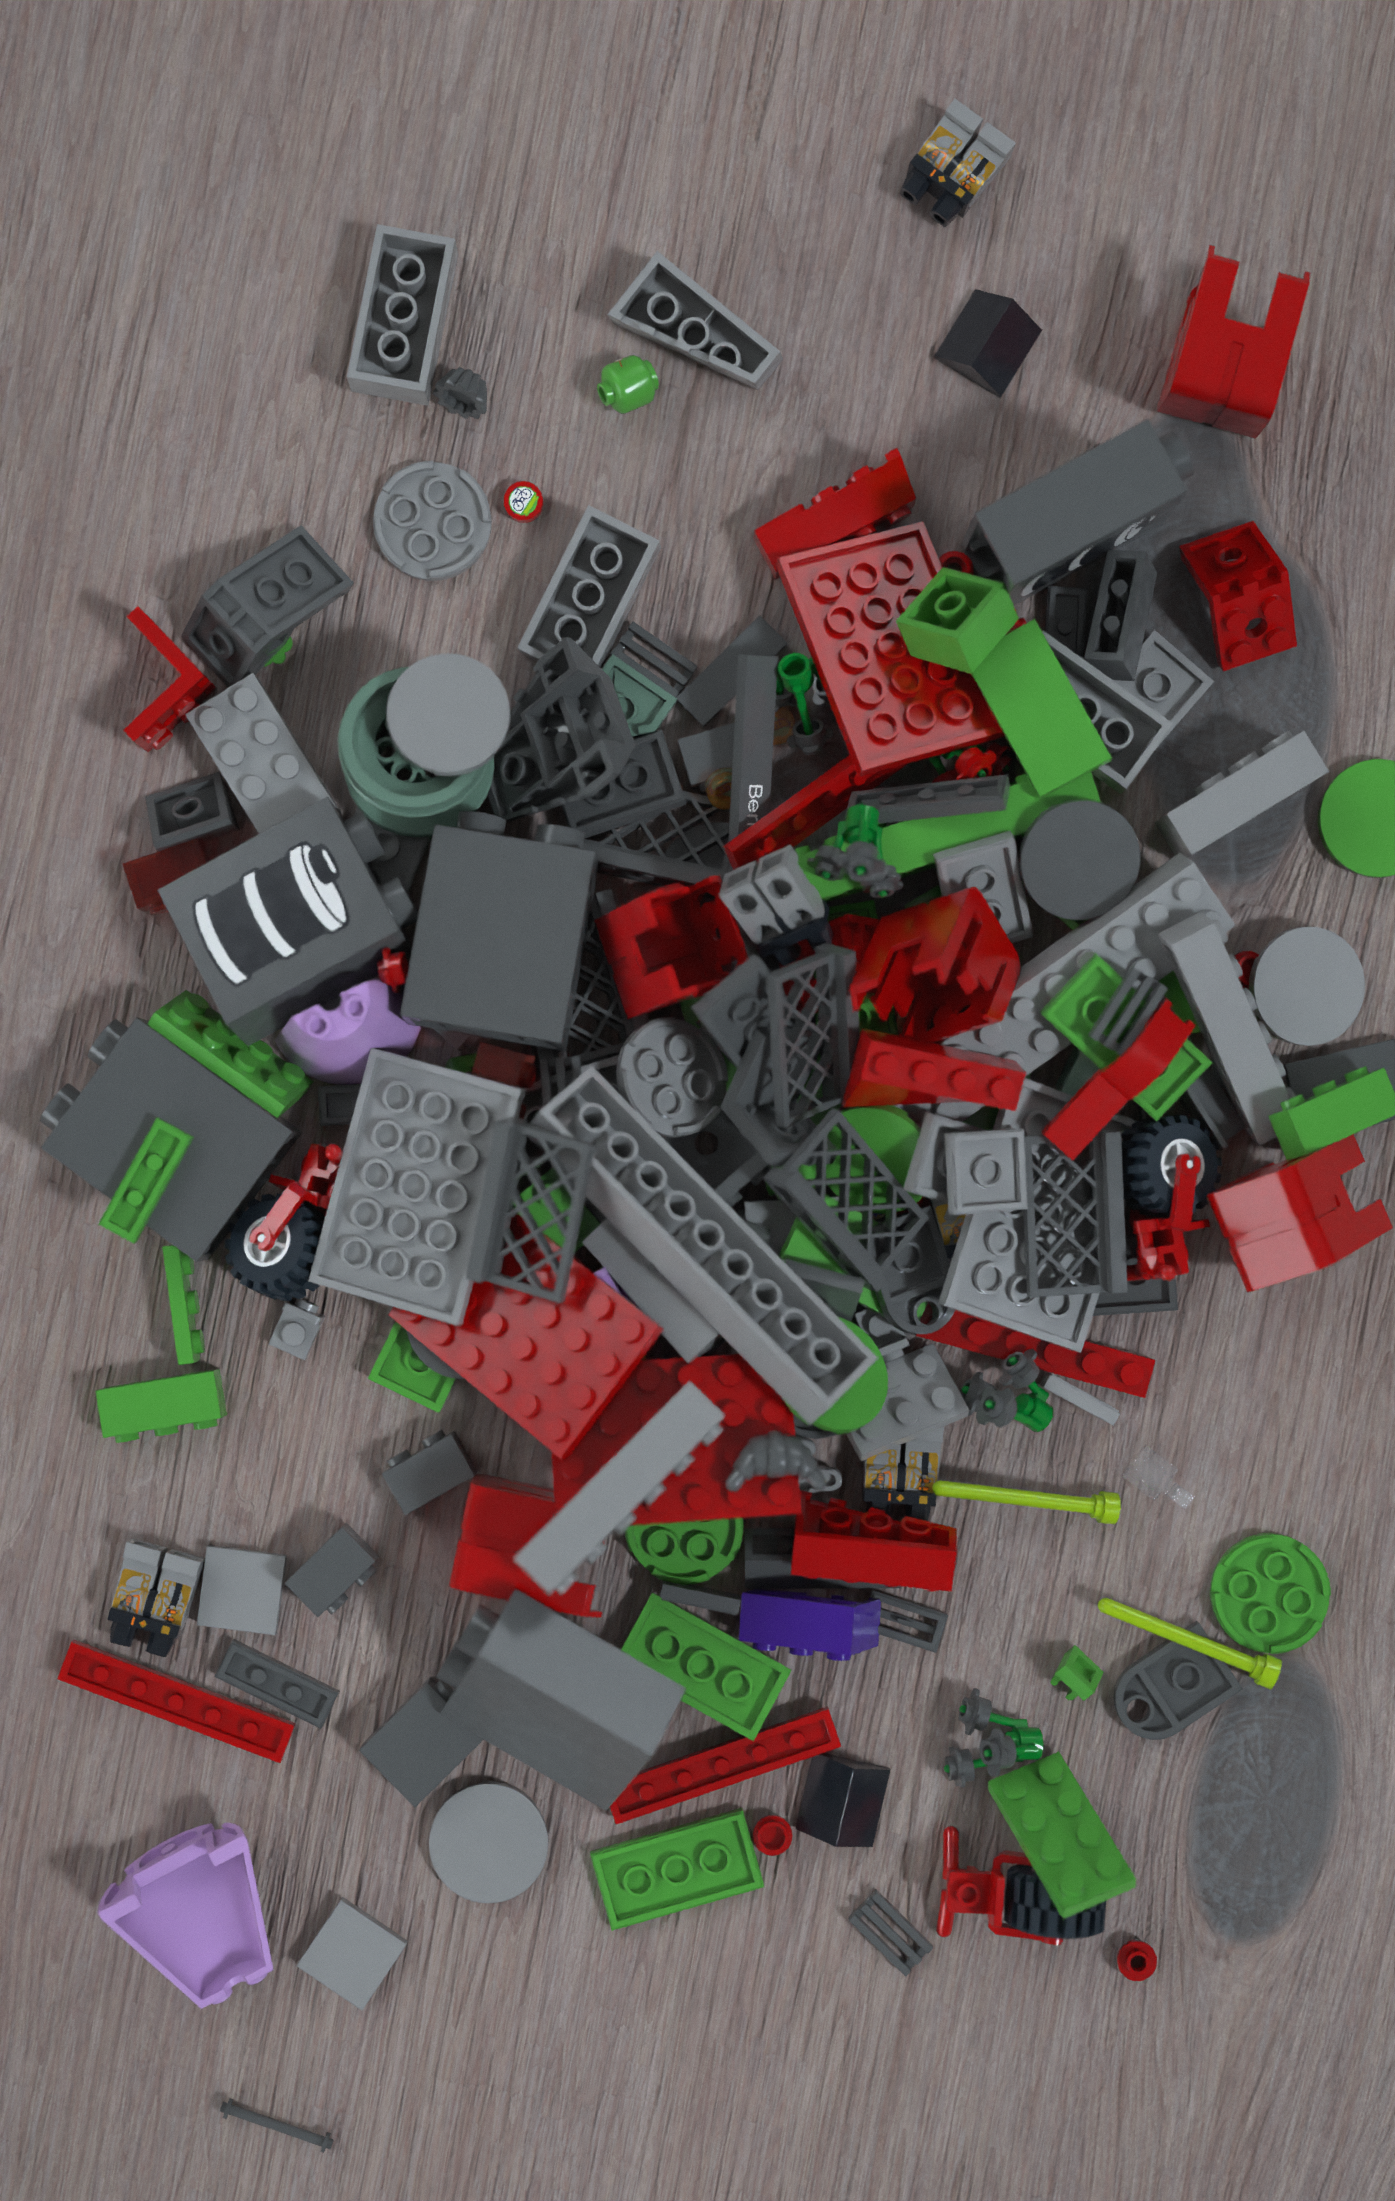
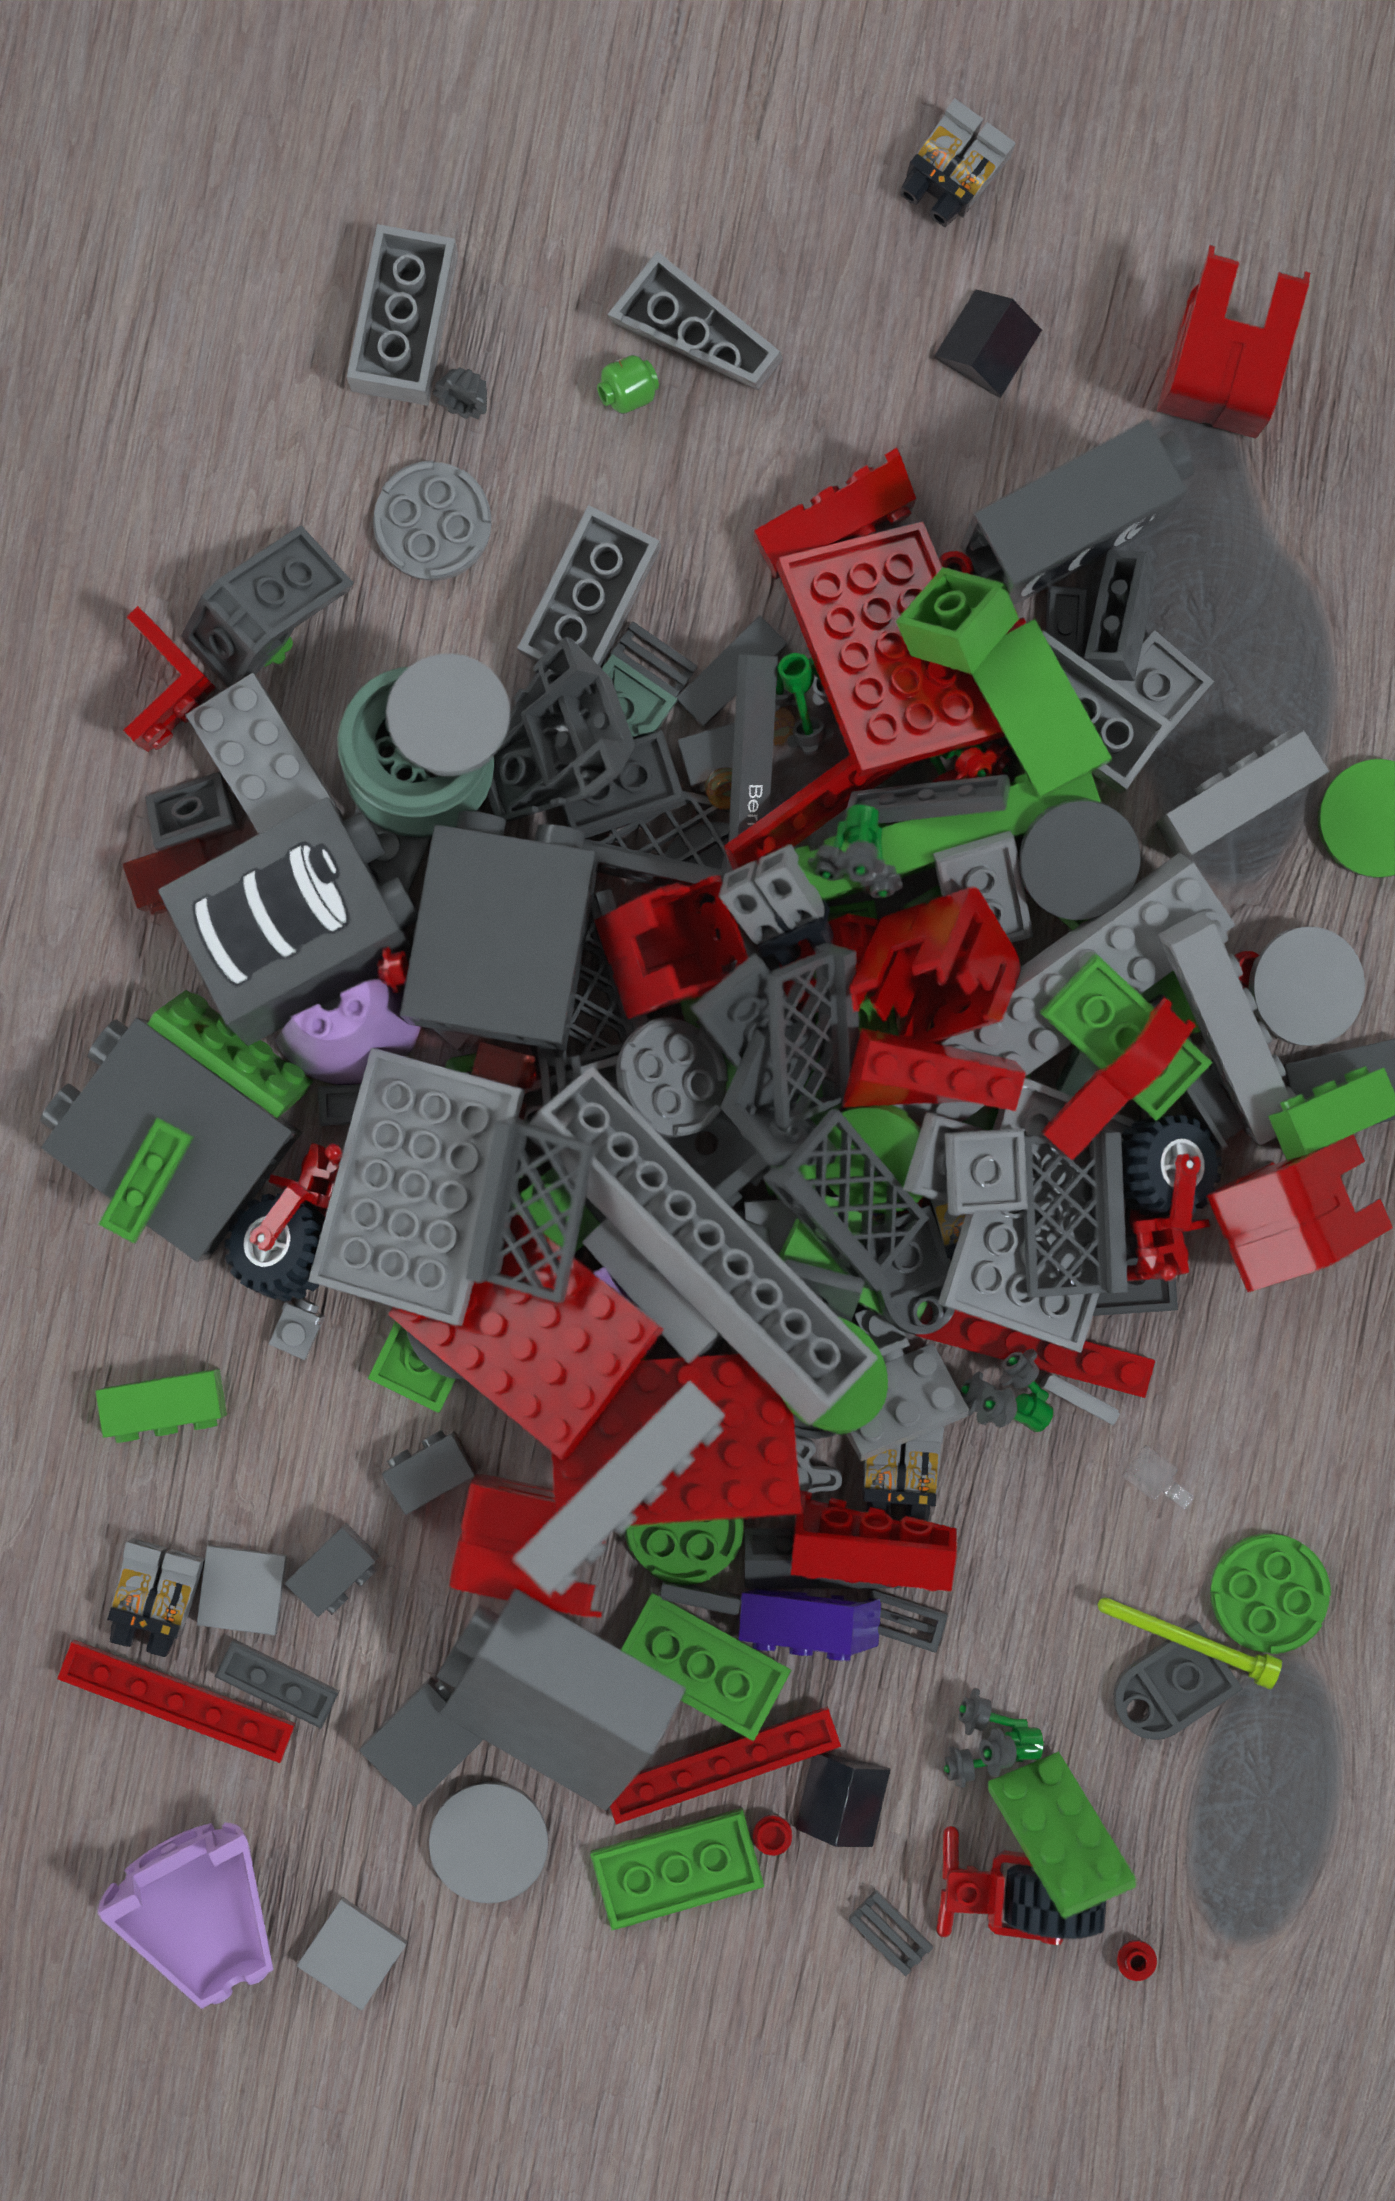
bright green plate [162,1245,205,1365] -> none
dark grey axle [220,2098,334,2153] -> none
tile [504,481,544,523] -> none
dark grey piece [725,1431,827,1492] -> none
lime piece [932,1480,1121,1525] -> none
bright green tile [1050,1645,1104,1701] -> none
dark grey tile [1088,966,1168,1055] -> none
red bracket [1179,521,1297,672] -> none

